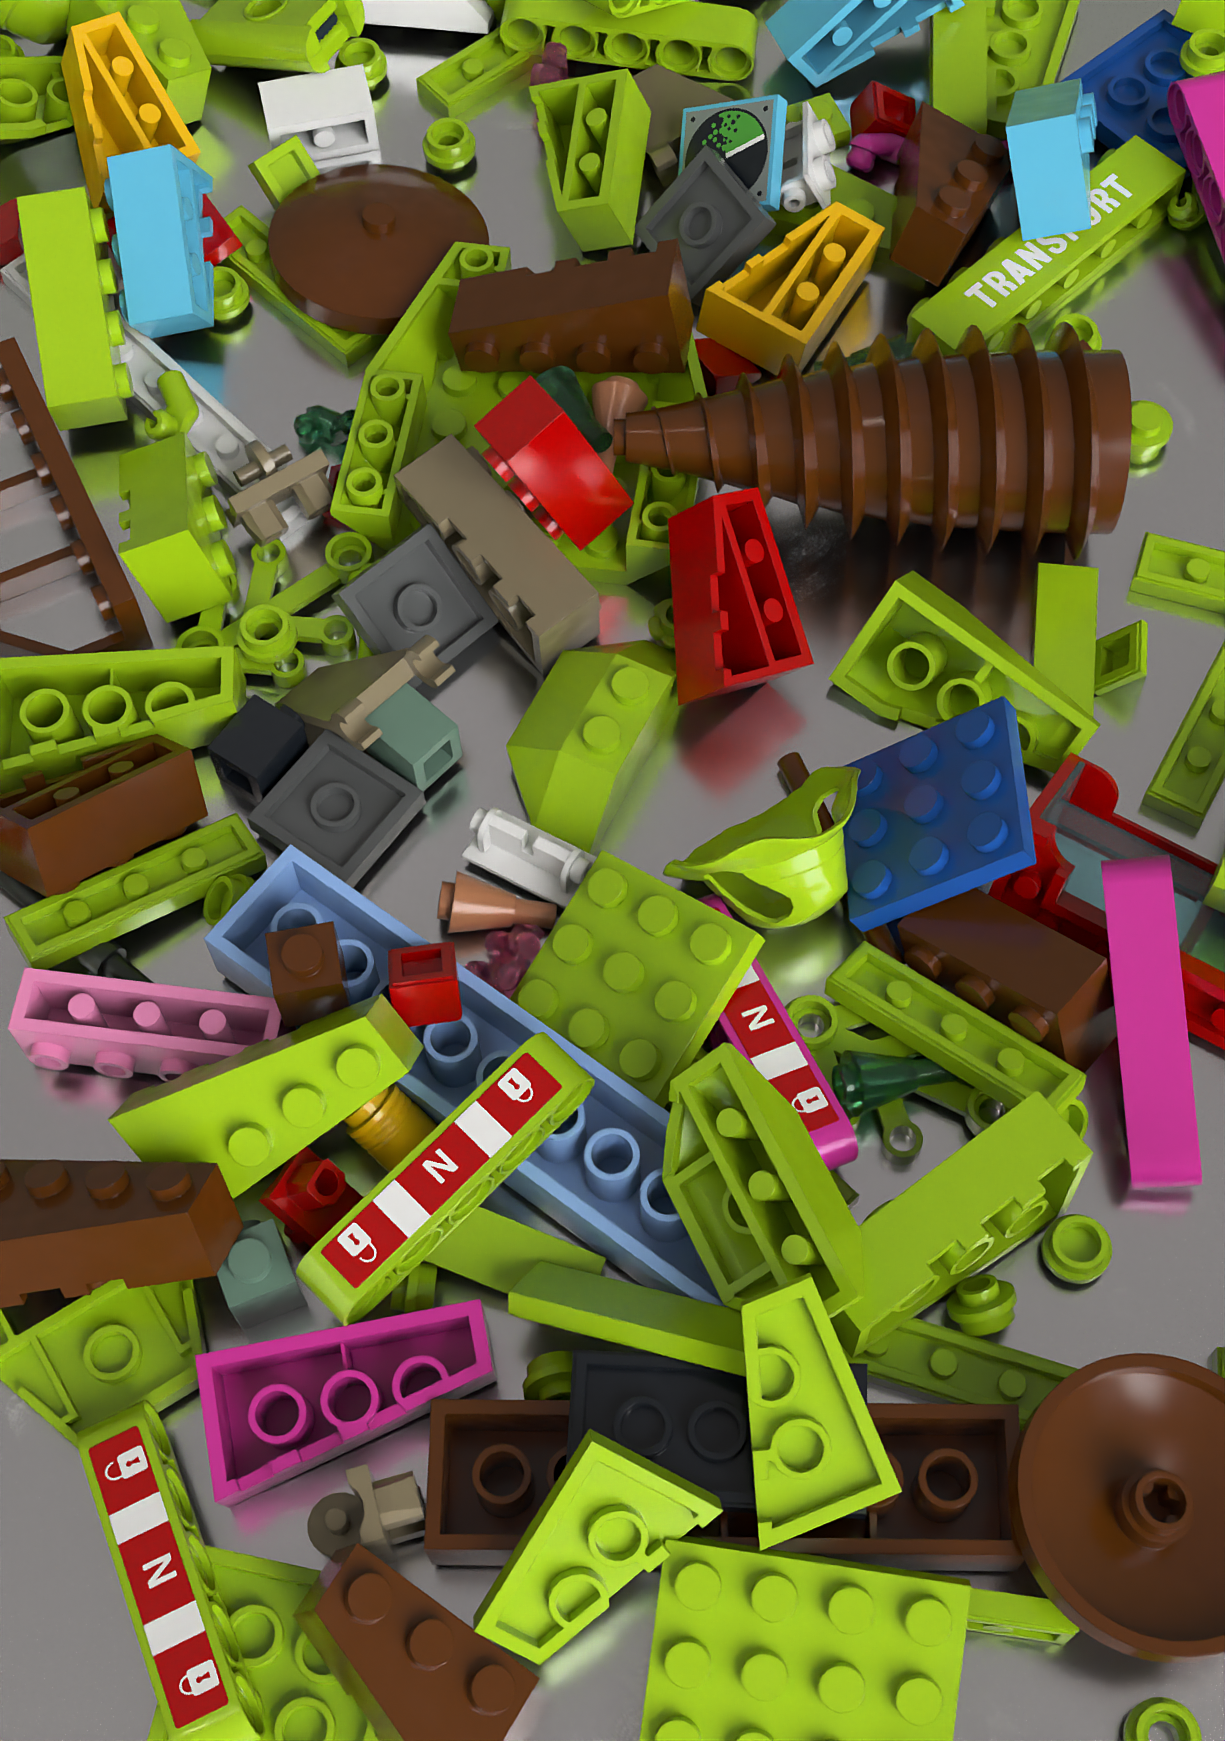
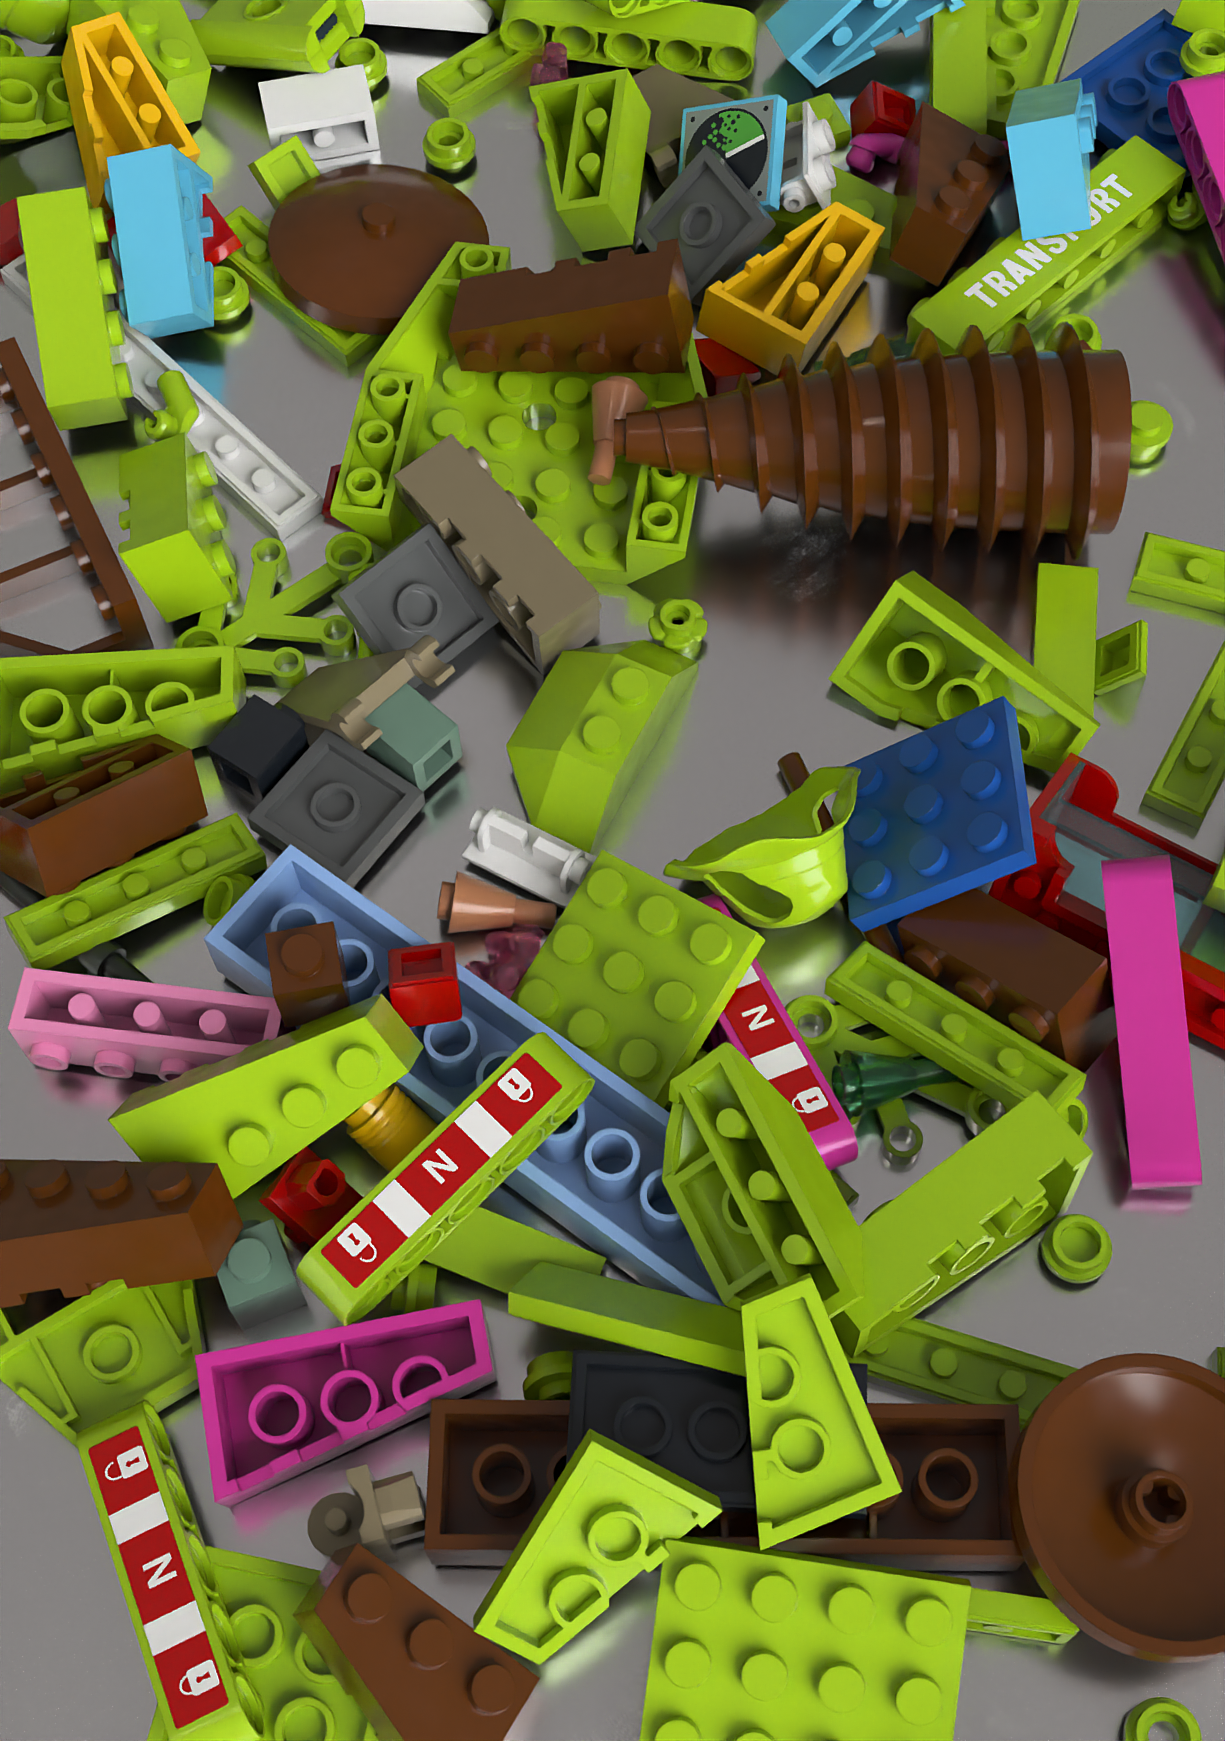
dark tan hips [225,439,334,547] -> none
lime plate [236,604,298,663] -> none
clear green arm [293,405,355,447] -> none
red wedge [474,375,634,551] -> none
clear green cone [535,366,613,453] -> none
red wedge [668,487,814,706] -> none
lime plate [946,1274,1017,1336] -> none

